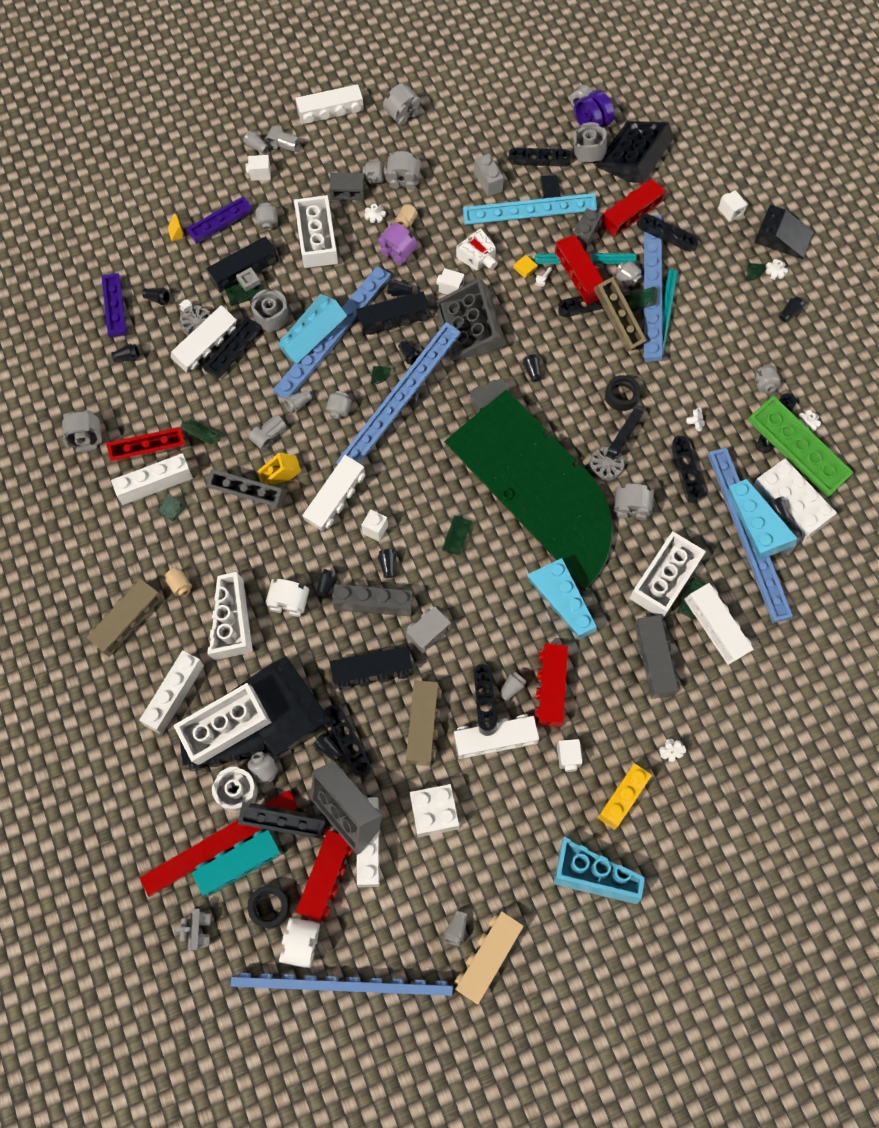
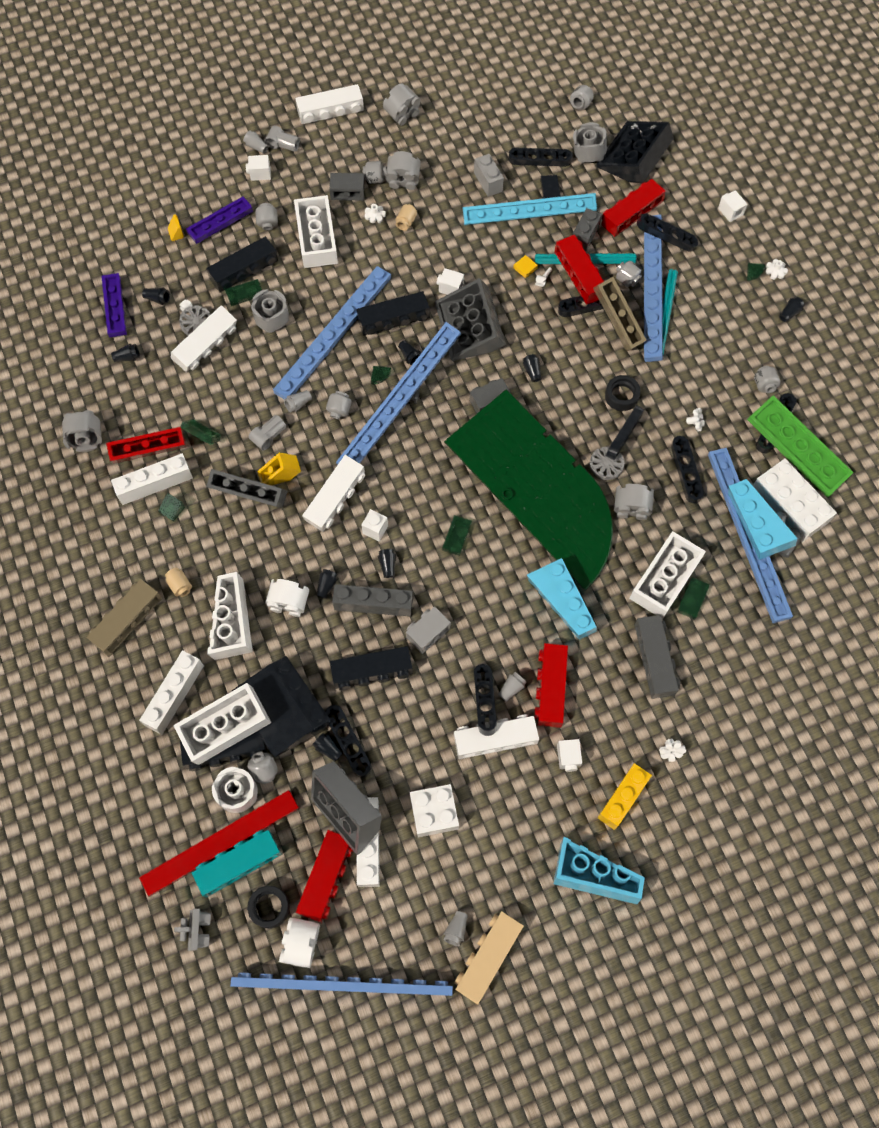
black plate [203,317,262,379] -> none
light grey plate [236,268,261,291] -> none
black plate [238,801,325,839] -> none
medium azure wedge [277,294,347,364] -> none
medium lavender brick [377,223,418,265] -> none
black cone [387,279,413,296] -> none
dark tan brick [406,680,442,766] -> none
white torso [456,229,498,271] -> none
dark purple wheel [574,90,614,128] -> none
clear green tile [624,286,657,311] -> none
white brick [684,583,754,665] -> none
black slope [754,204,813,260] -> none
black cone [768,497,792,525] -> none
white plant [798,410,821,432] -> none

